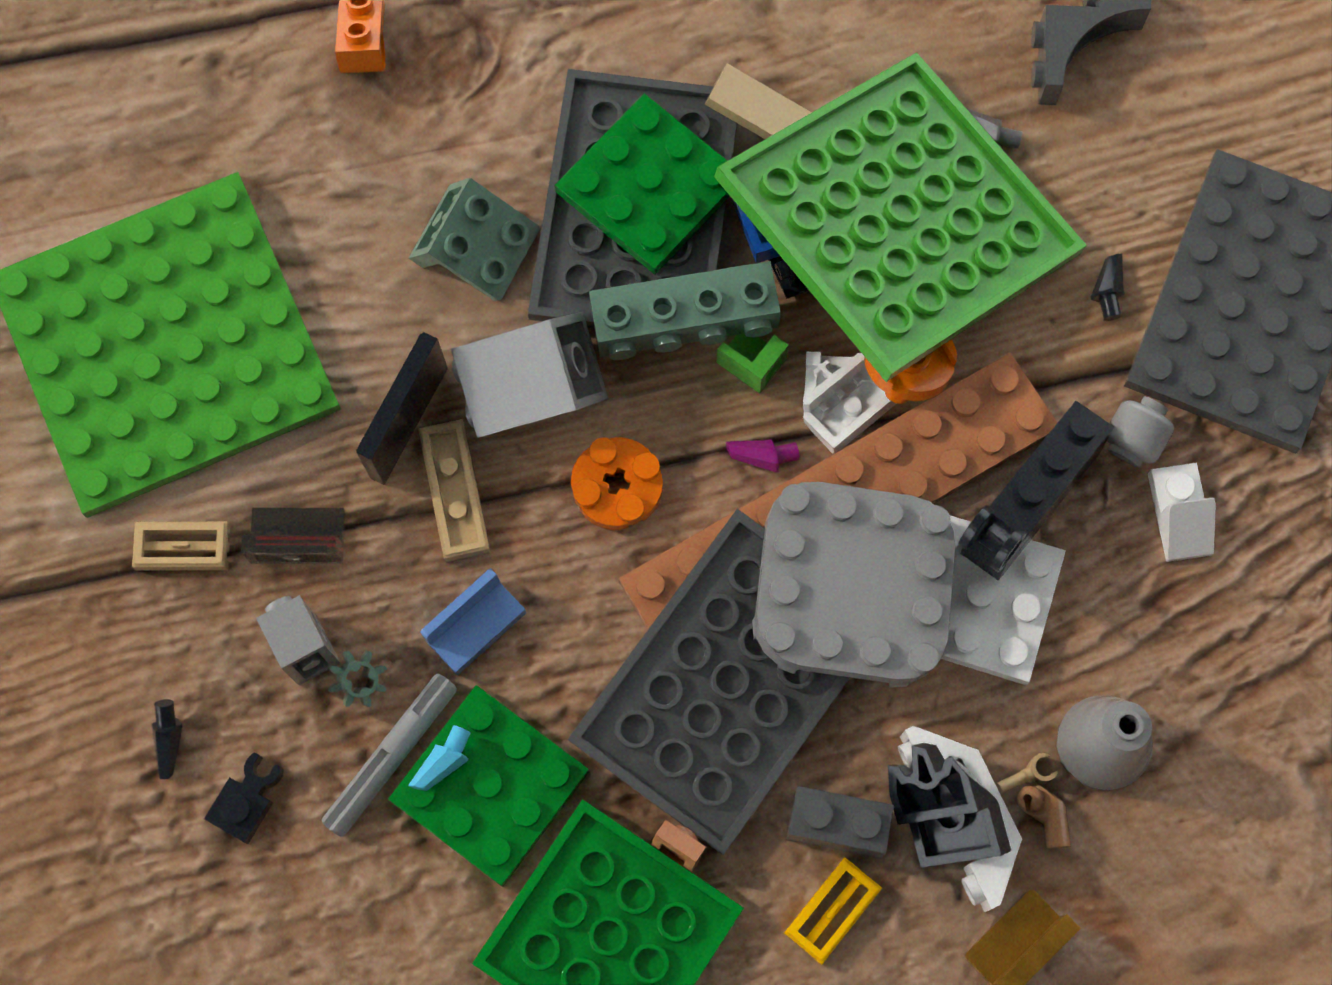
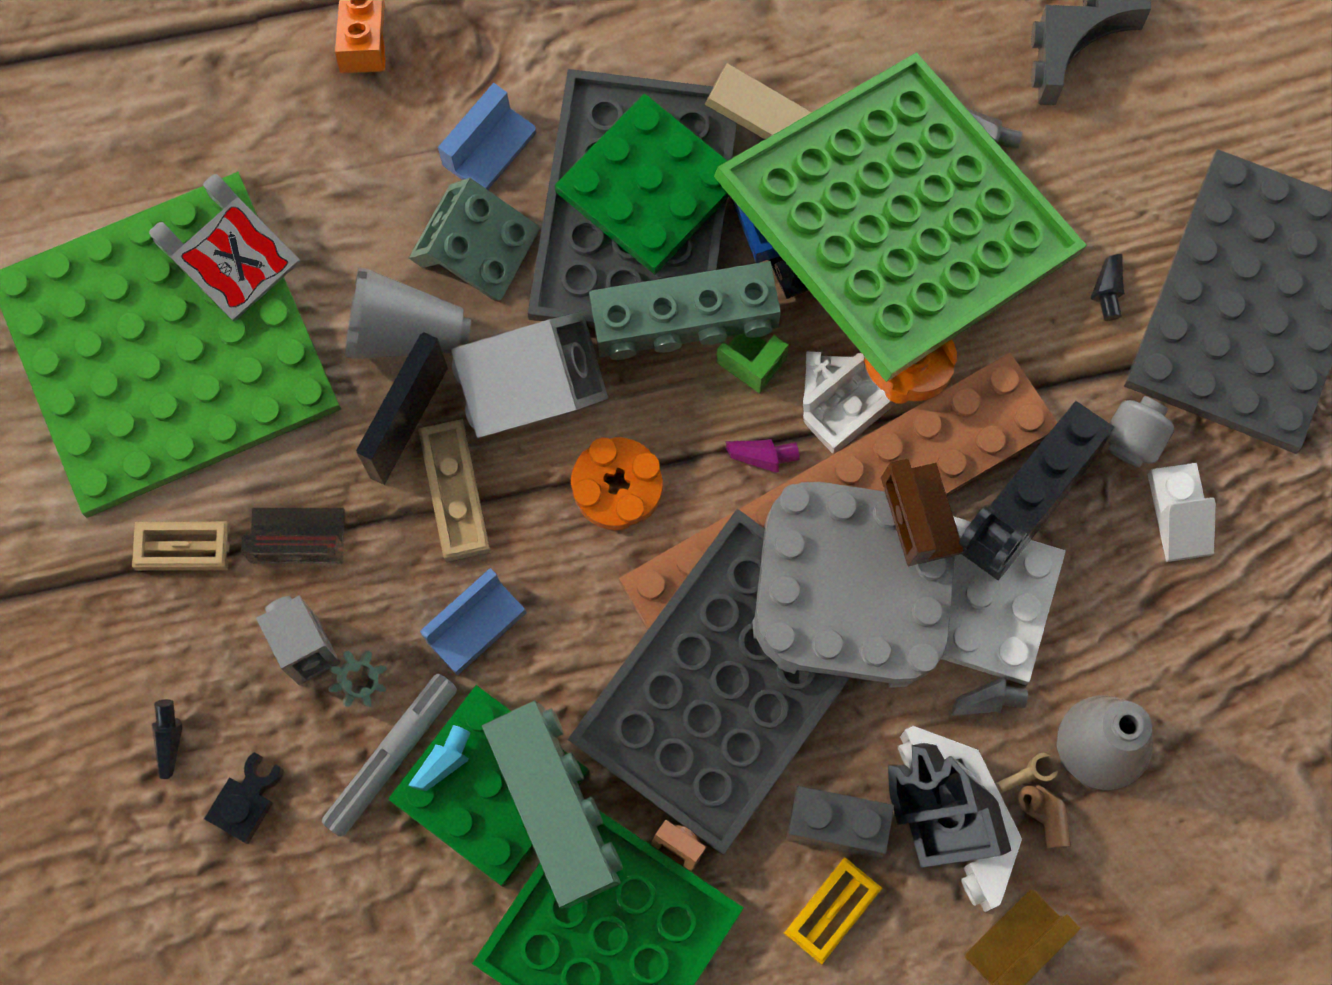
none -> flag [149,174,301,322]
none -> light grey cone [344,267,471,359]
none -> medium blue panel [438,83,536,190]
none -> sand green brick [482,700,623,908]
none -> reddish brown panel [881,458,964,567]
none -> flat silver bar [951,678,1028,716]

